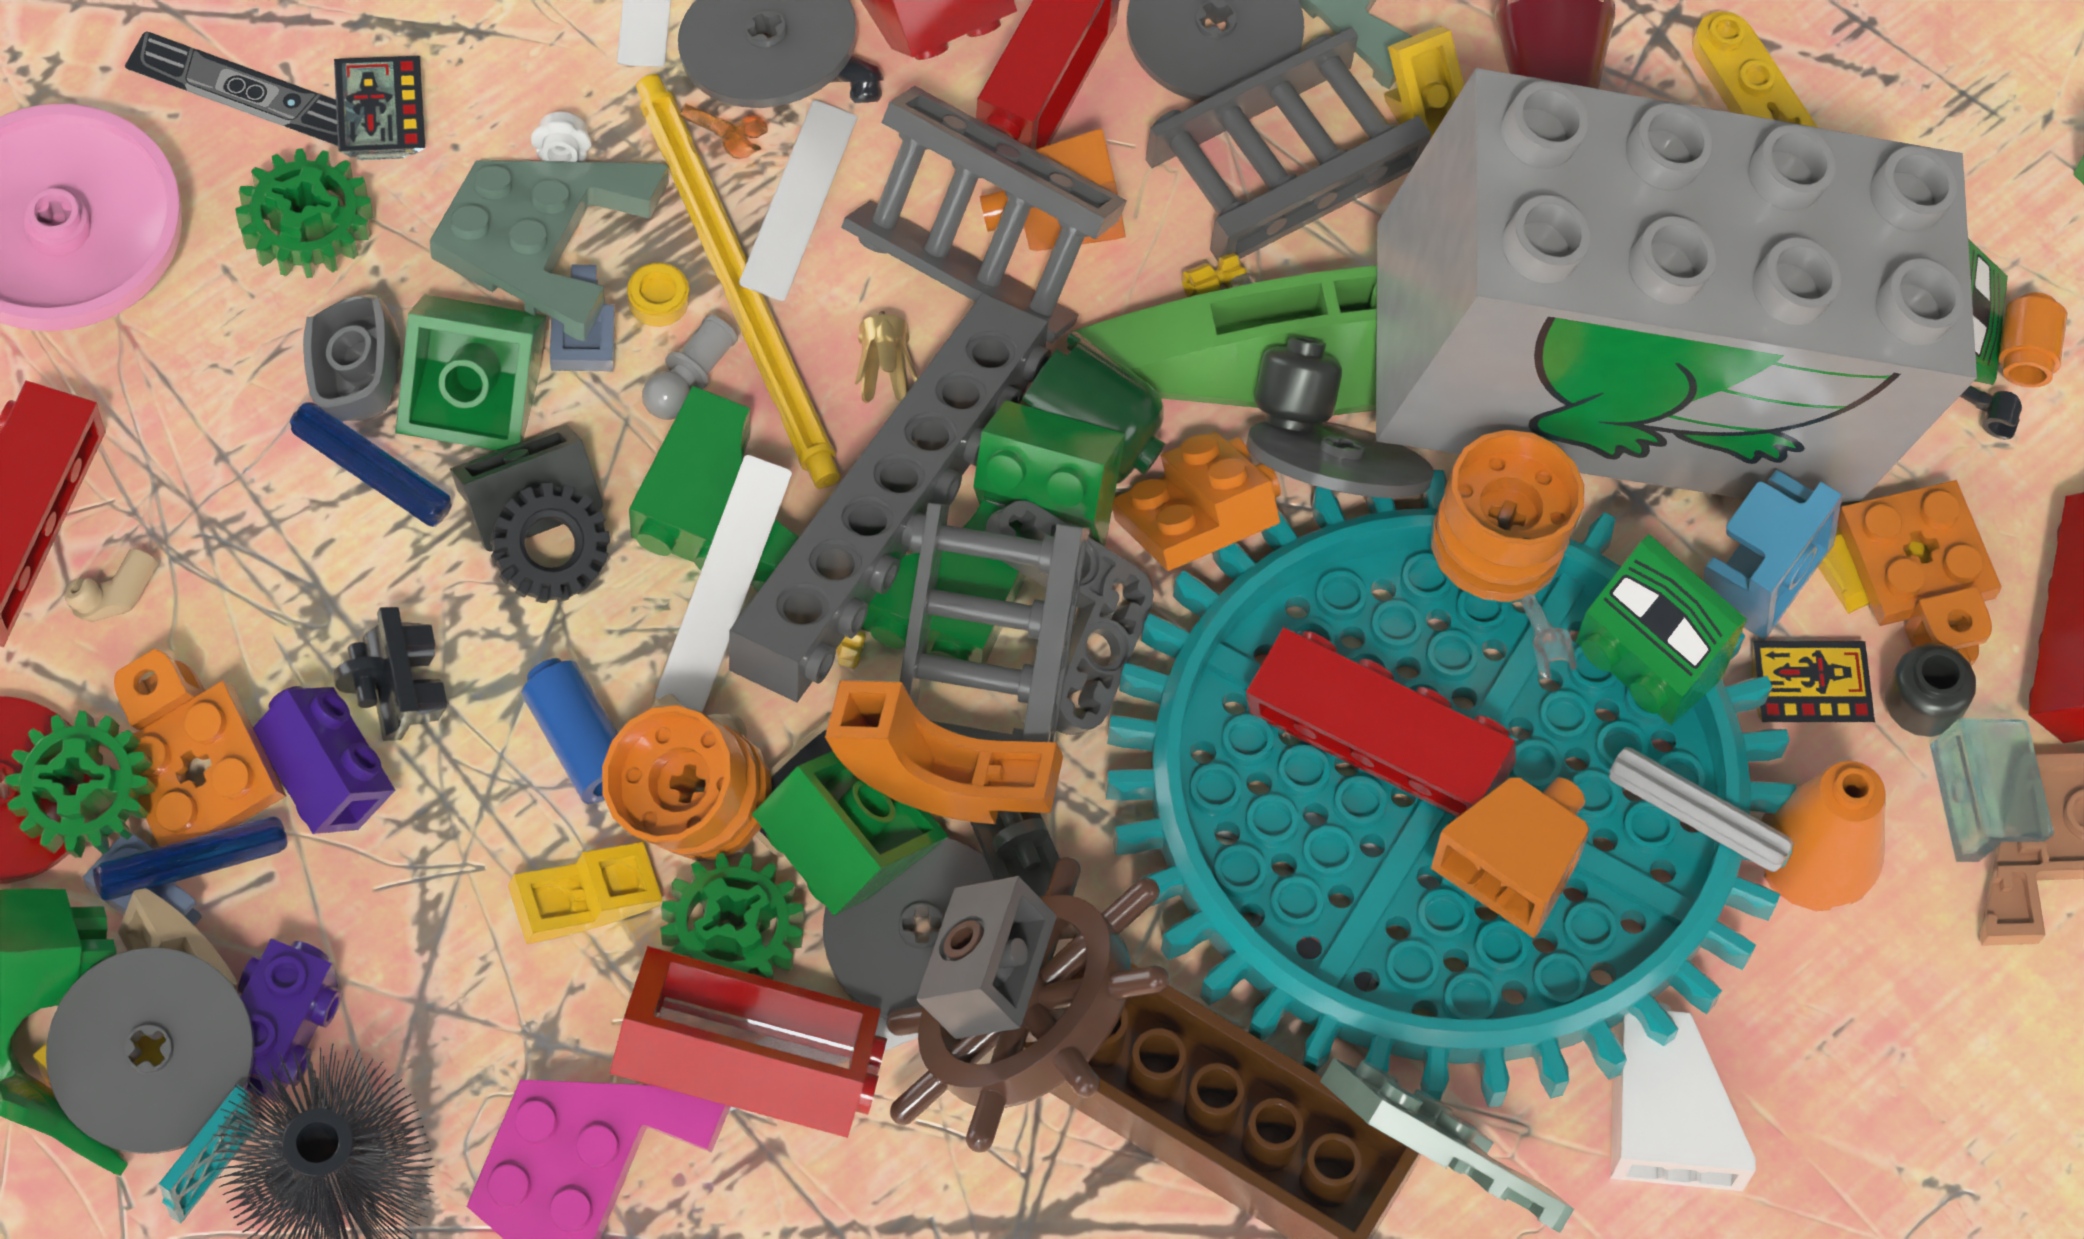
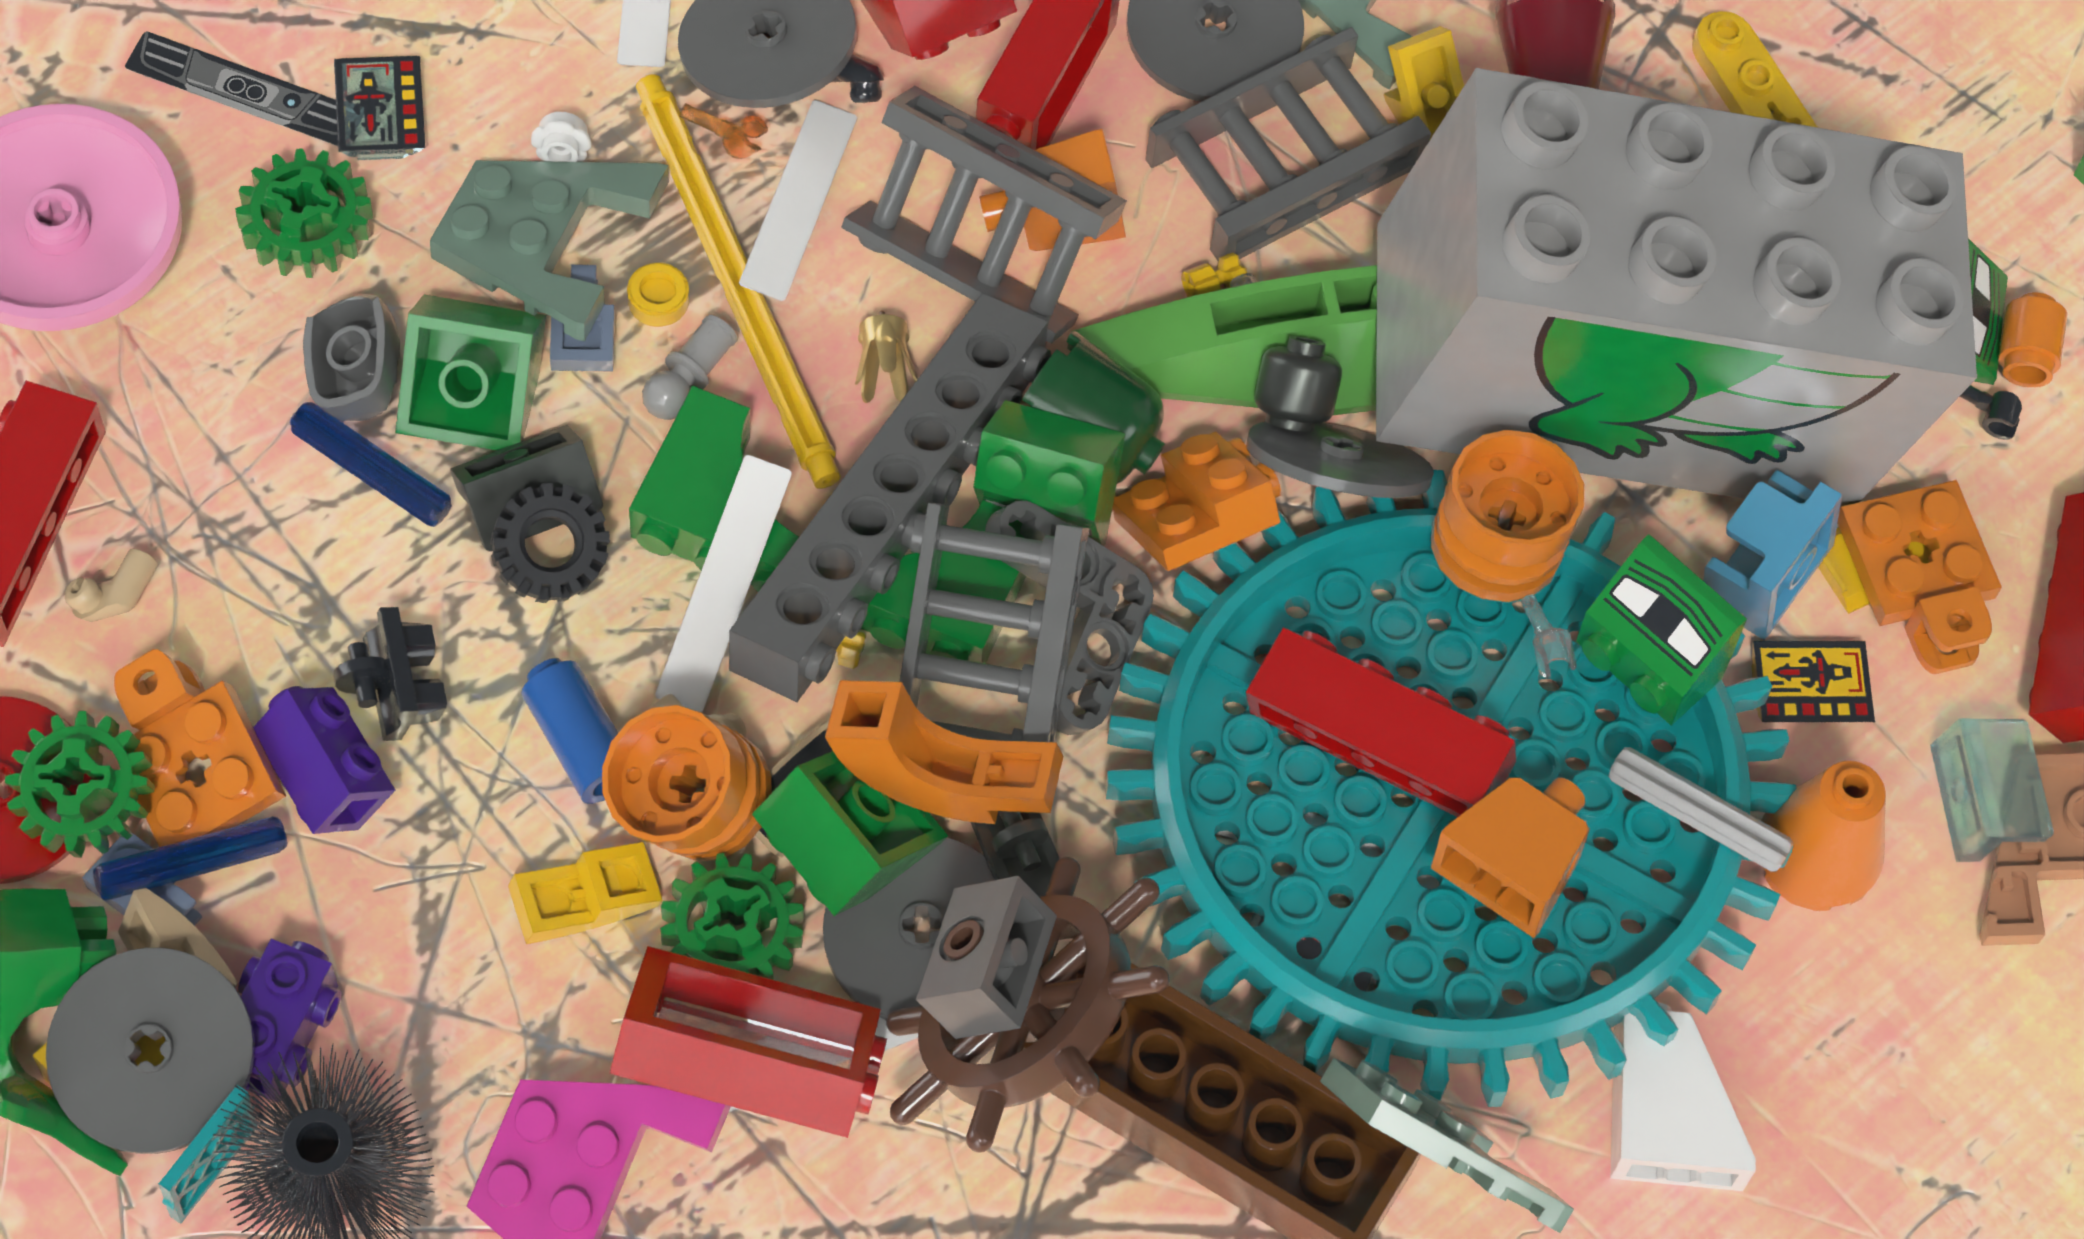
pearl dark grey head [1885,643,1976,737] -> none

